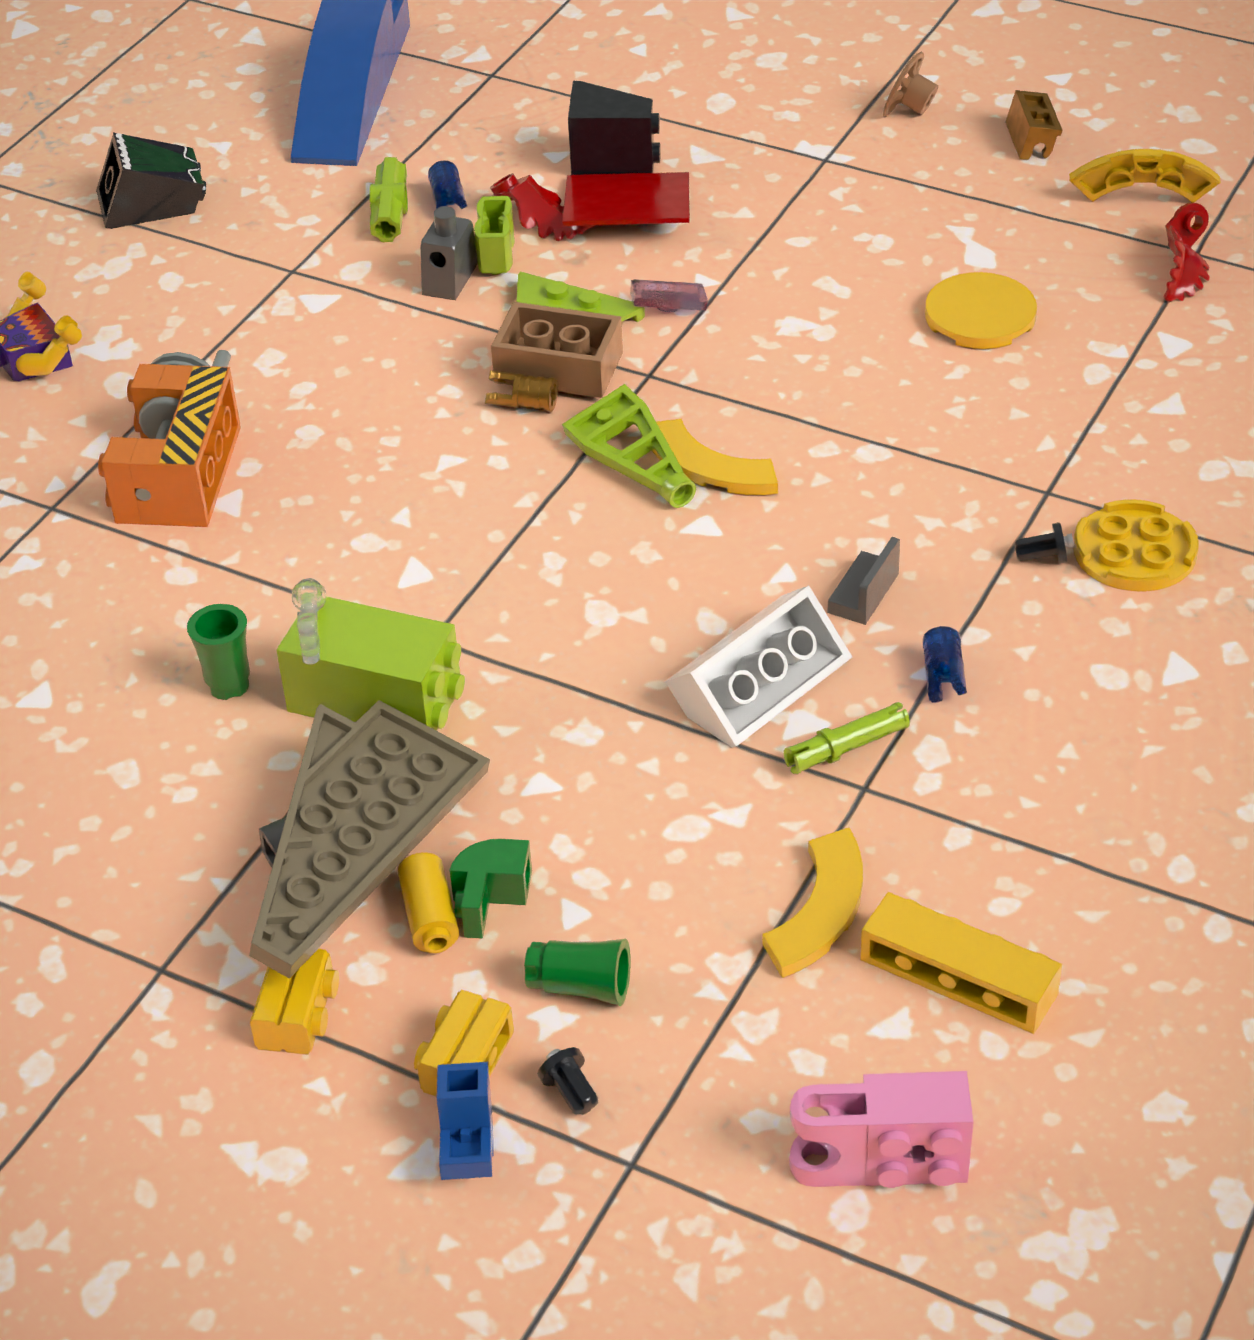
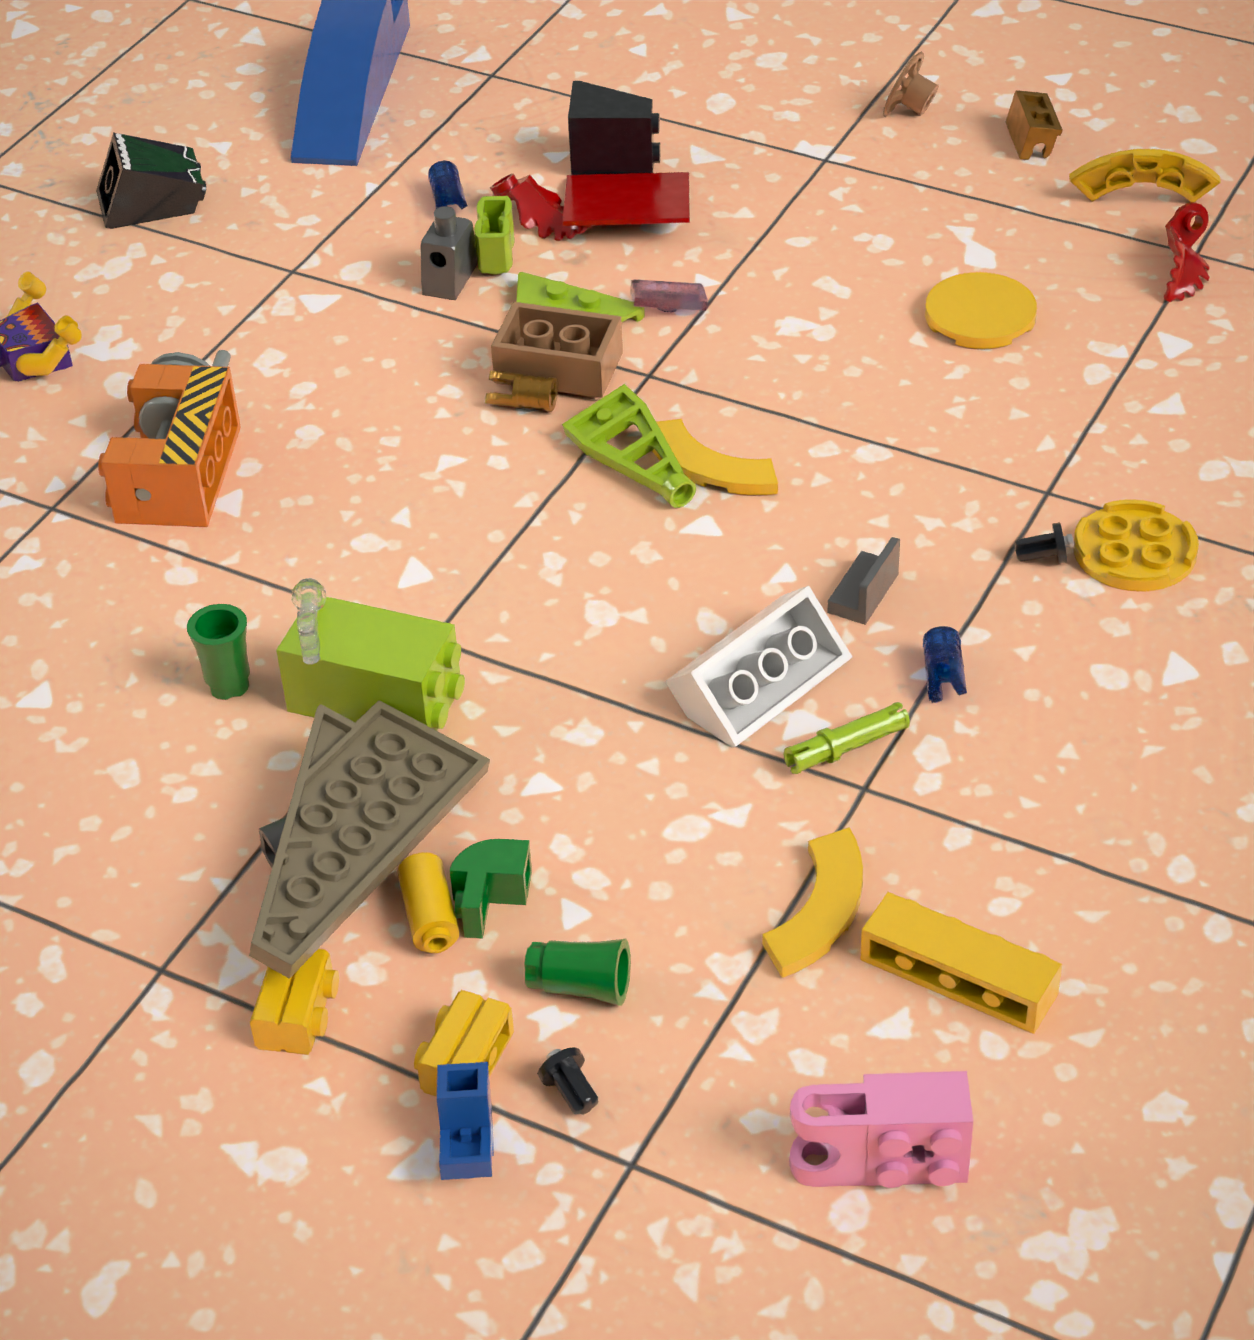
lime piece [370,157,408,242] -> none

